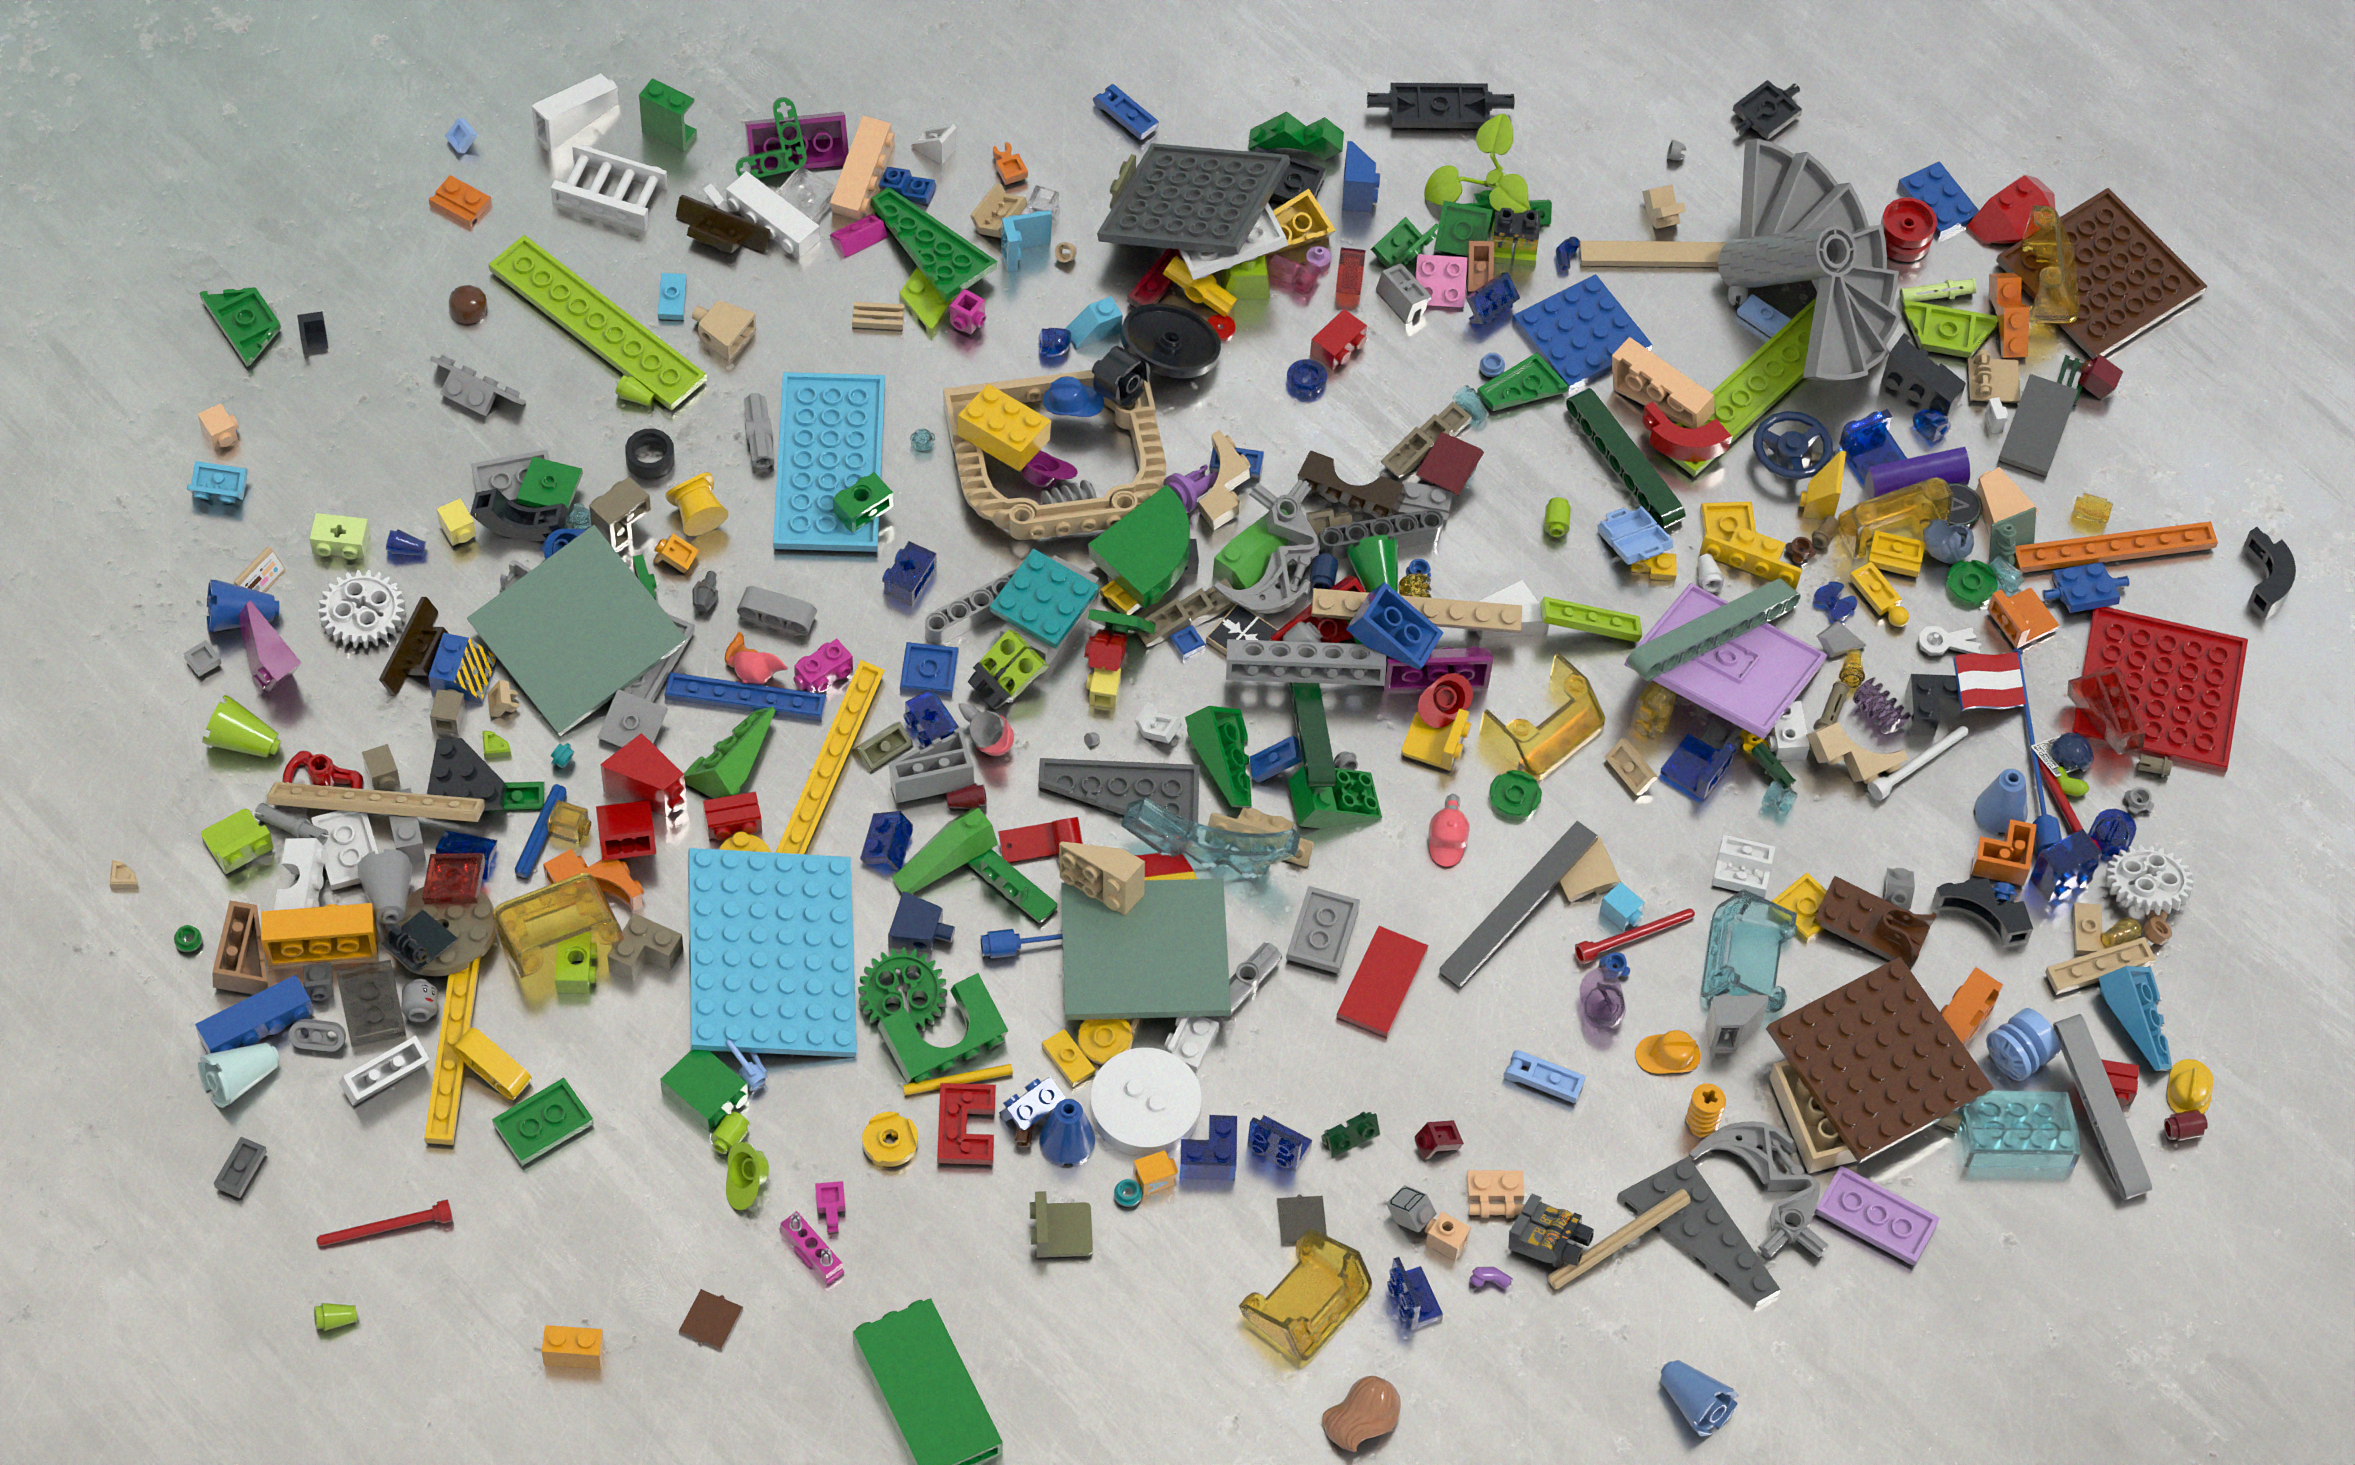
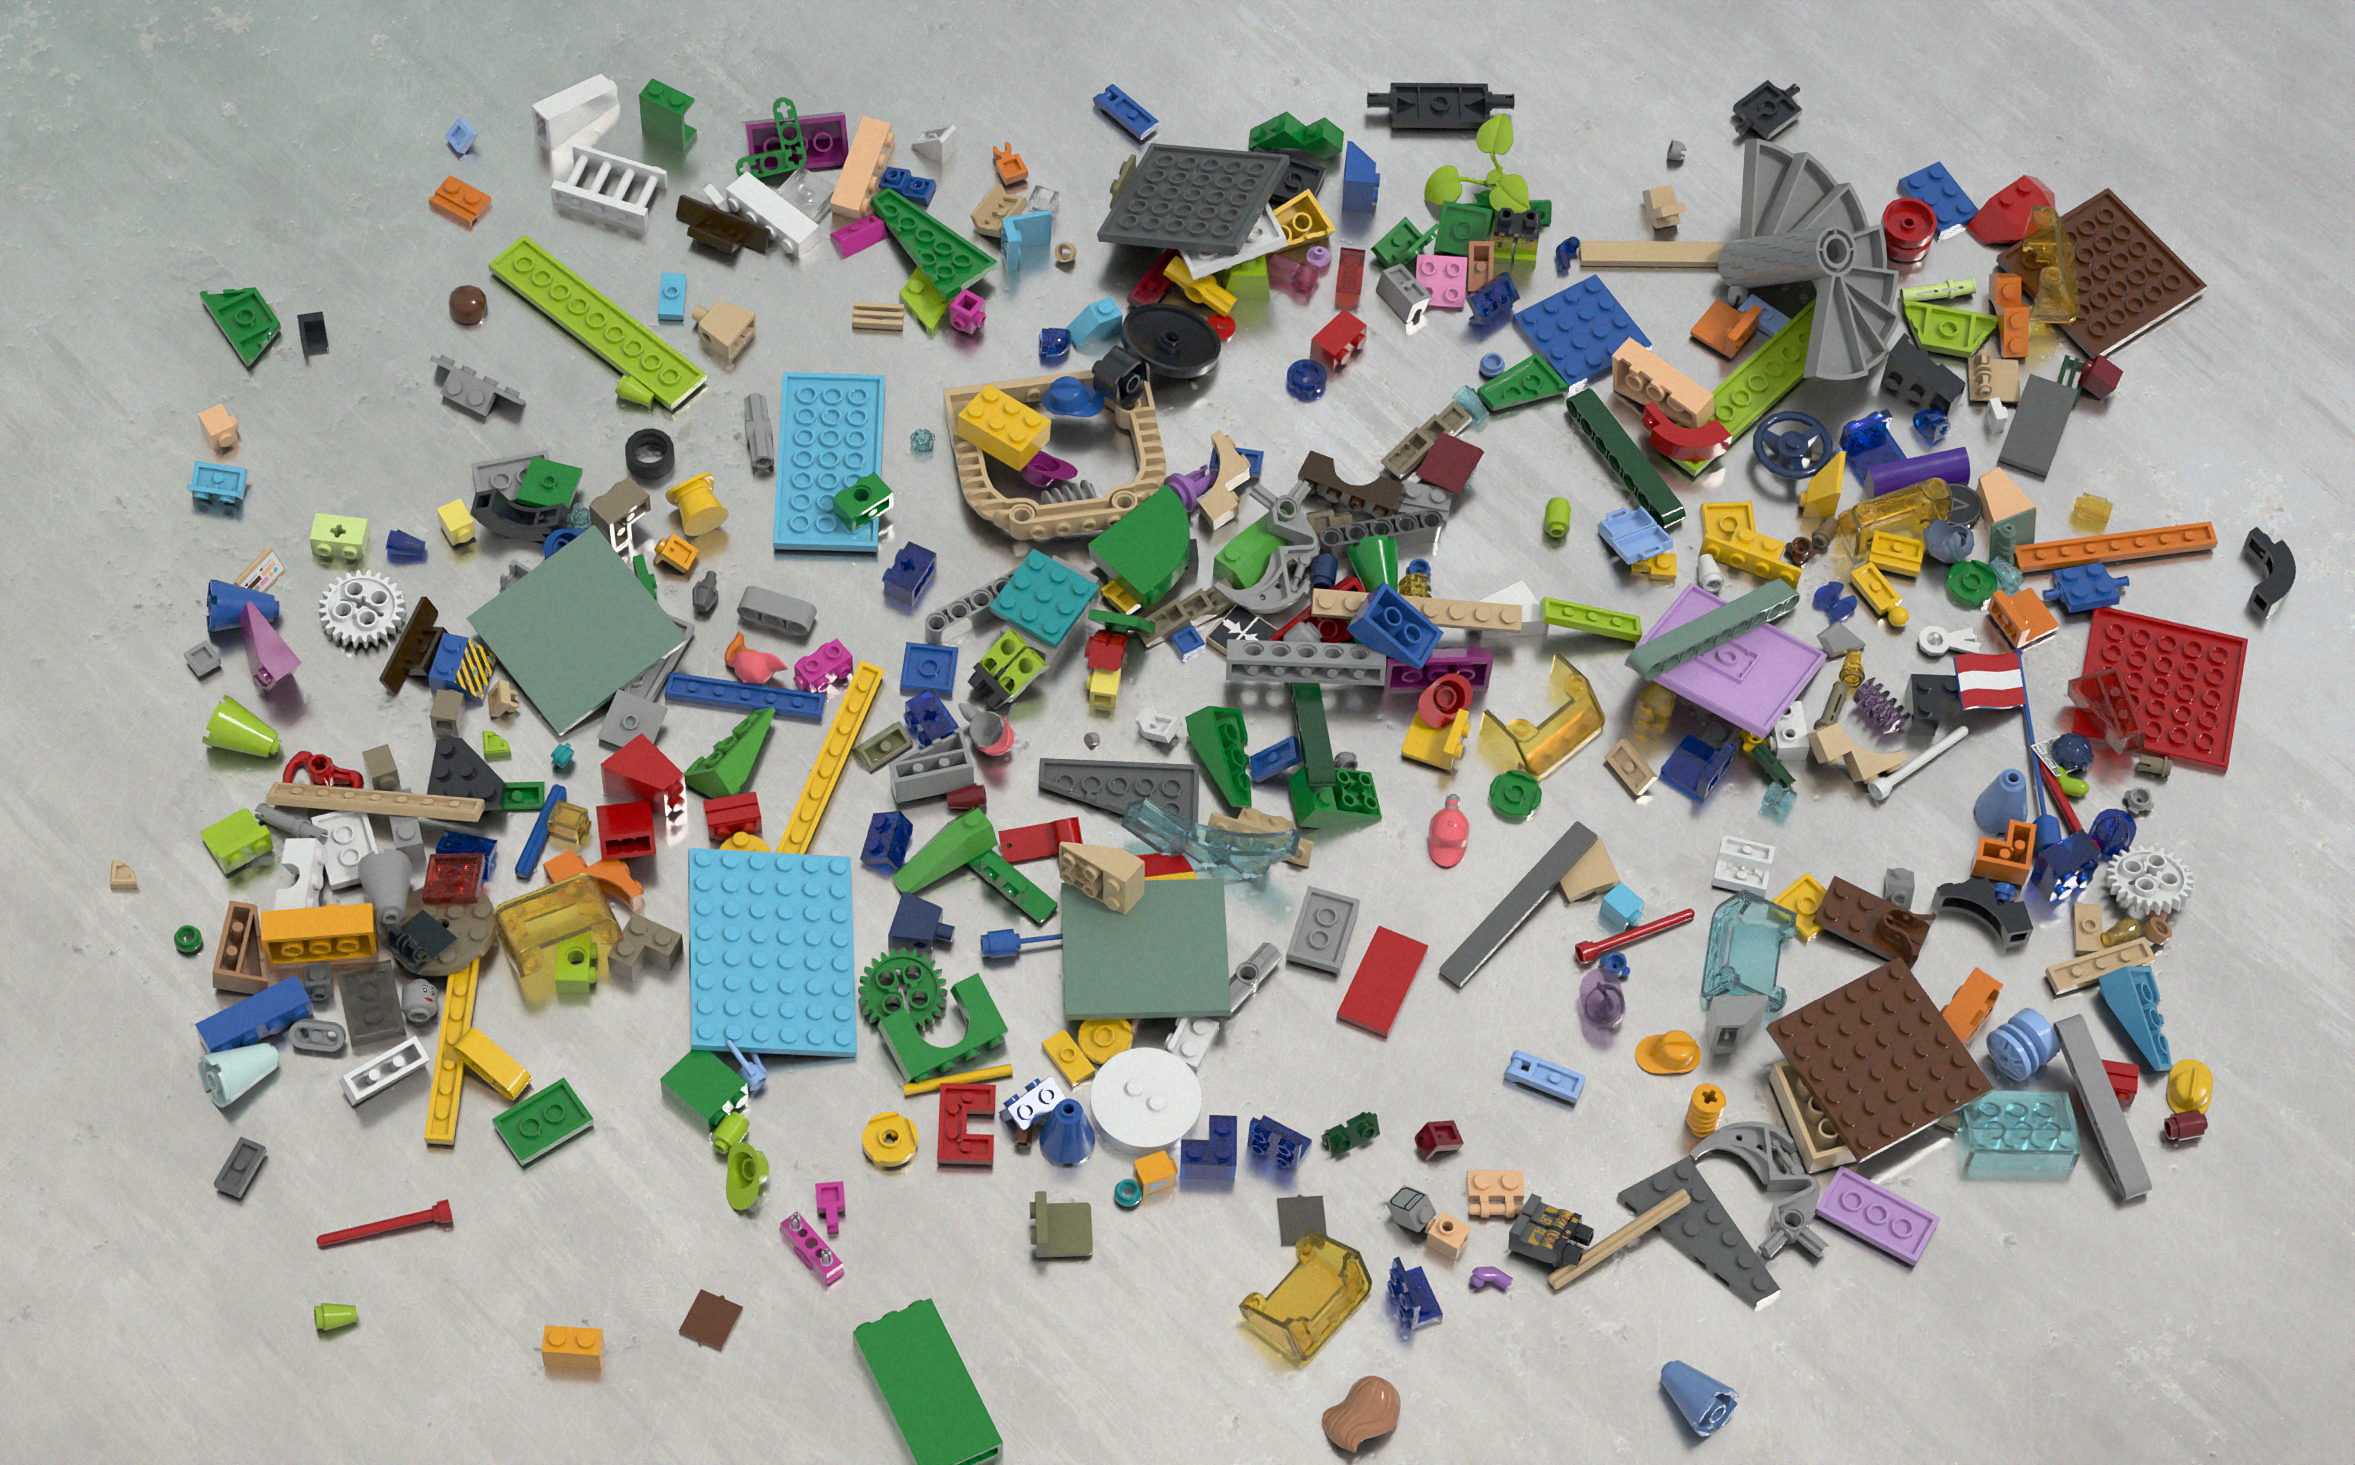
none -> orange bracket [1690,300,1762,359]

